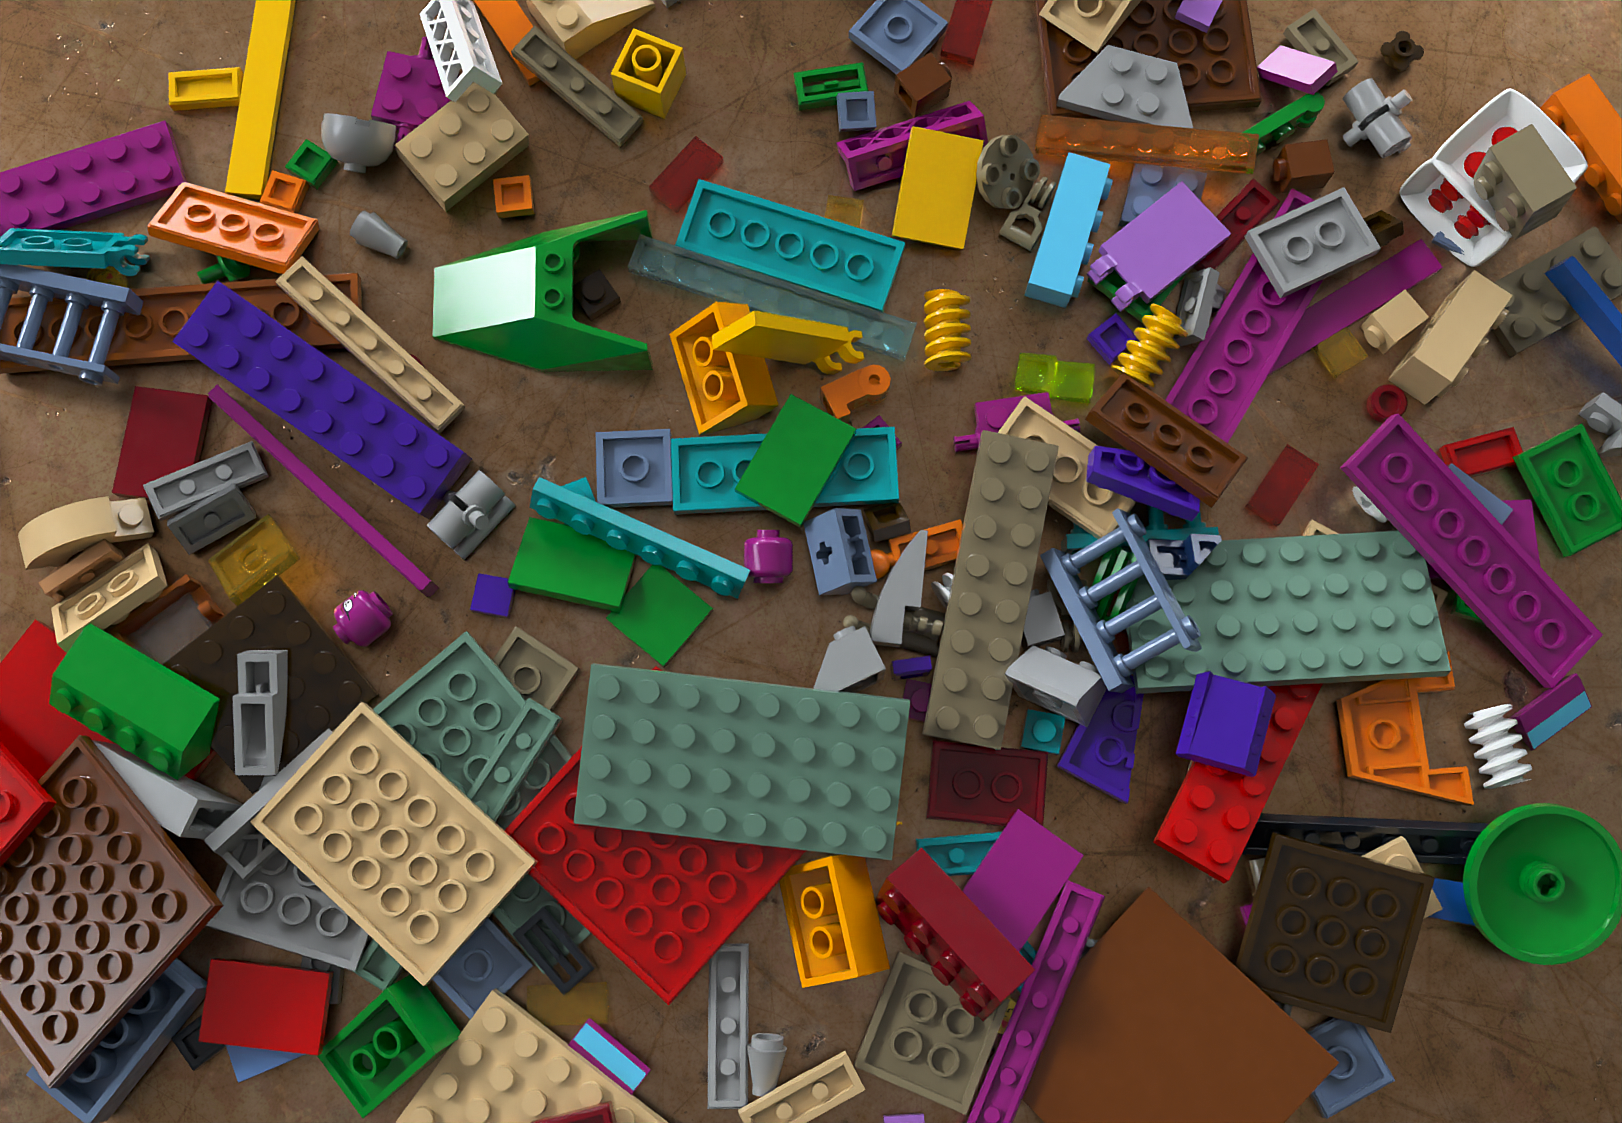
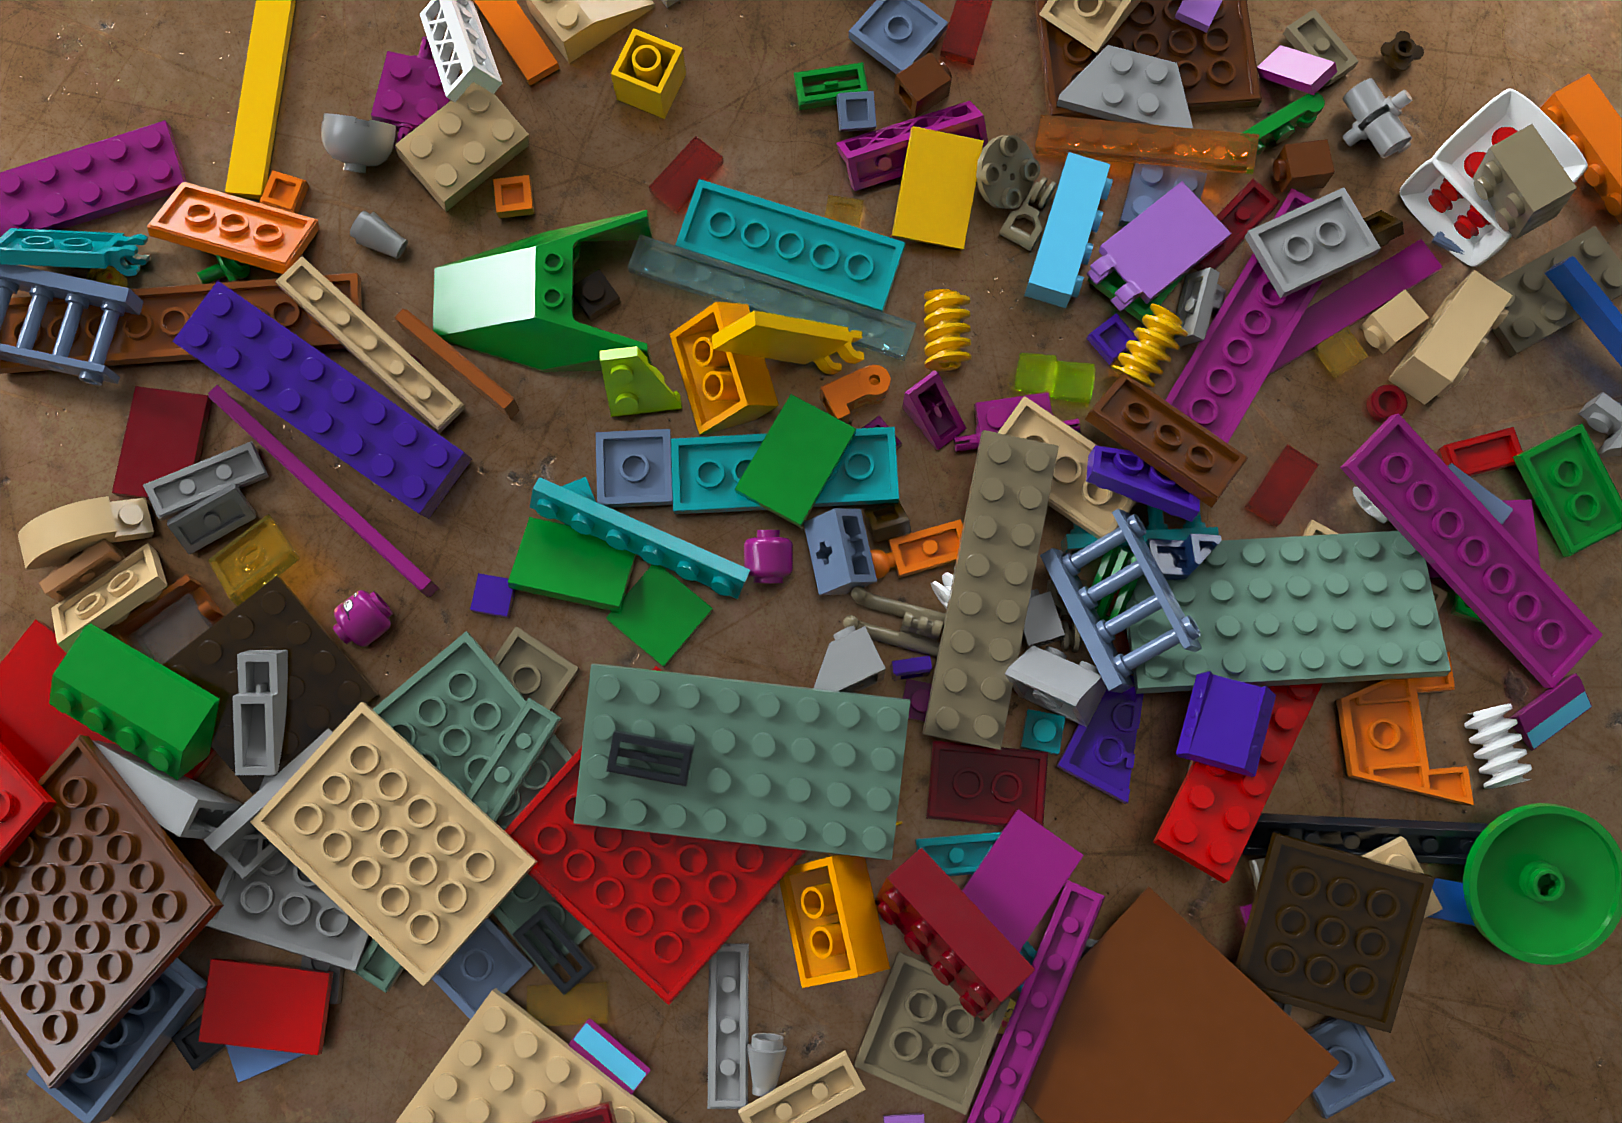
yellow tile [168,67,244,111] -> none
green tile [285,139,338,190] -> none
green slope [317,974,461,1118] -> none
light grey pin [426,470,516,560] -> none
dark tan tile [511,25,644,147] -> none
light grey slope [869,530,928,647] -> none
none -> dark orange tile [394,309,519,420]
none -> lime wing [600,346,682,417]
none -> black tile [606,730,695,787]
none -> magenta slope [902,370,967,450]

